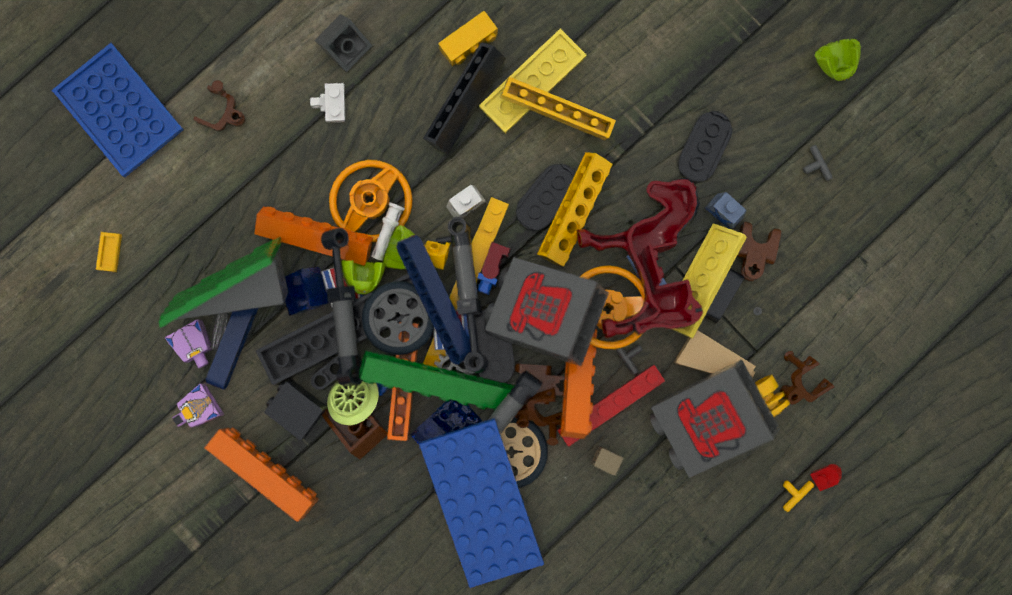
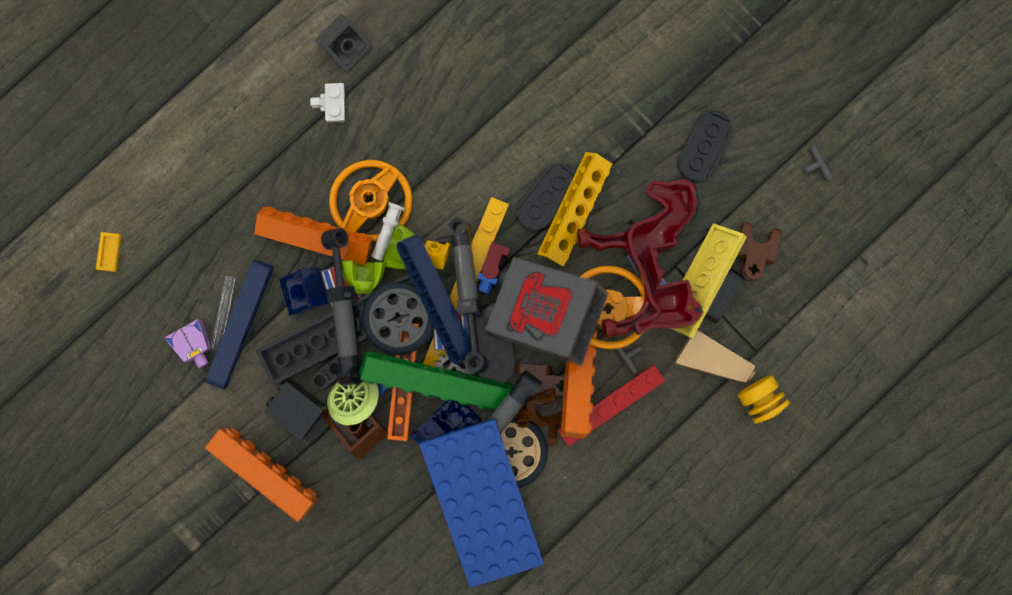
blue plate [52,43,184,177] -> none
piece [158,237,288,328] -> none
torso [173,384,224,427] -> none
reddish brown piece [193,80,245,132] -> none
black brick [423,42,506,154] -> none
yellow brick [438,11,498,67] -> none
white torso [446,185,487,219] -> none
light yellow plate [479,29,587,134] -> none
yellow brick [500,77,616,140] -> none
dark tan panel [591,446,623,476] -> none
dark grey brick [650,359,780,478] -> none
sand blue torso [705,192,746,230] -> none
reddish brown piece [780,351,834,405] -> none
yellow piece [783,480,814,512] -> none
red plate [810,464,842,491] -> none
lime hair [815,39,861,81] -> none

